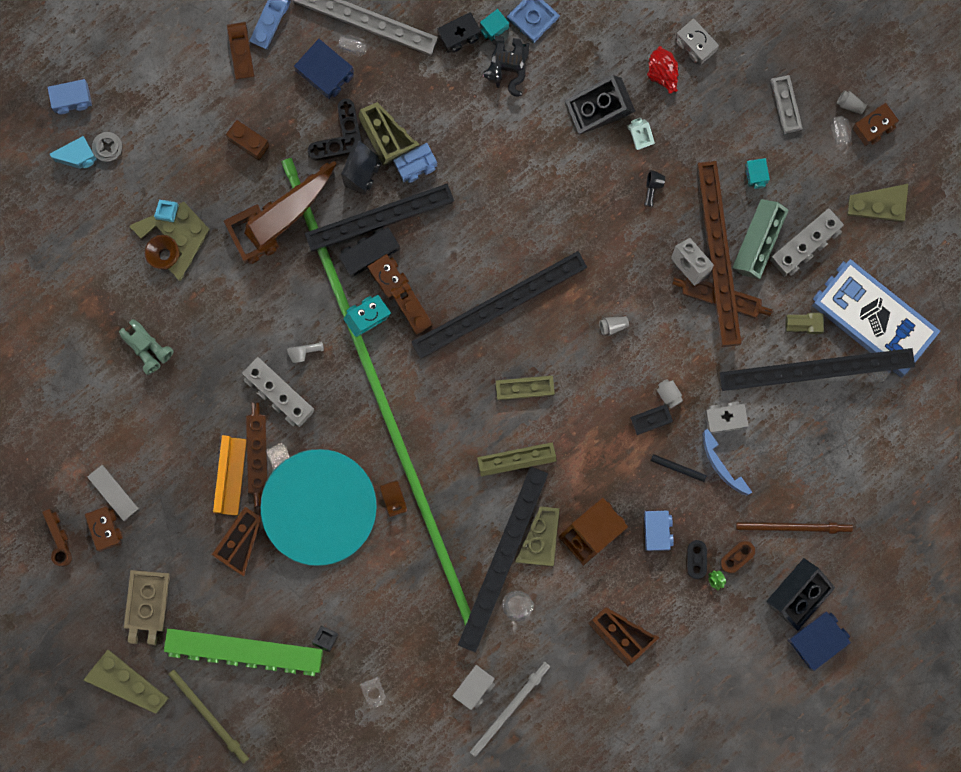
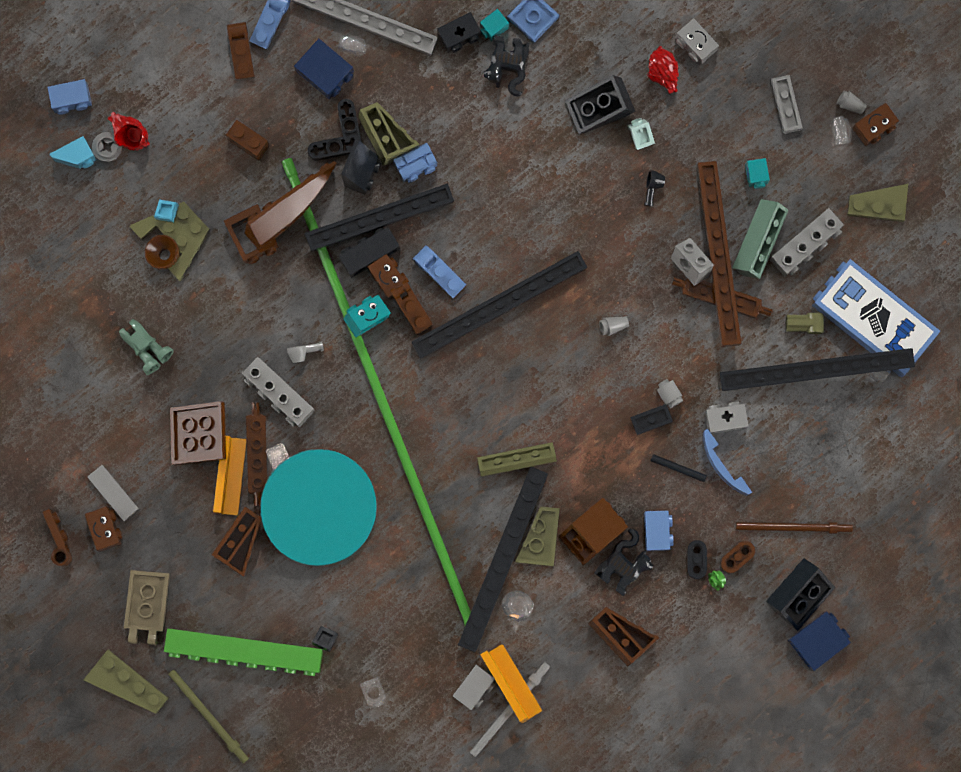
reddish brown bracket [380,480,408,517] -> none
olive plate [496,376,555,400] -> none
none -> red hair [108,112,150,151]
none -> plate [170,401,226,466]
none -> medium blue plate [412,245,466,298]
none -> light orange panel [480,645,542,723]
none -> black animal [594,528,654,596]

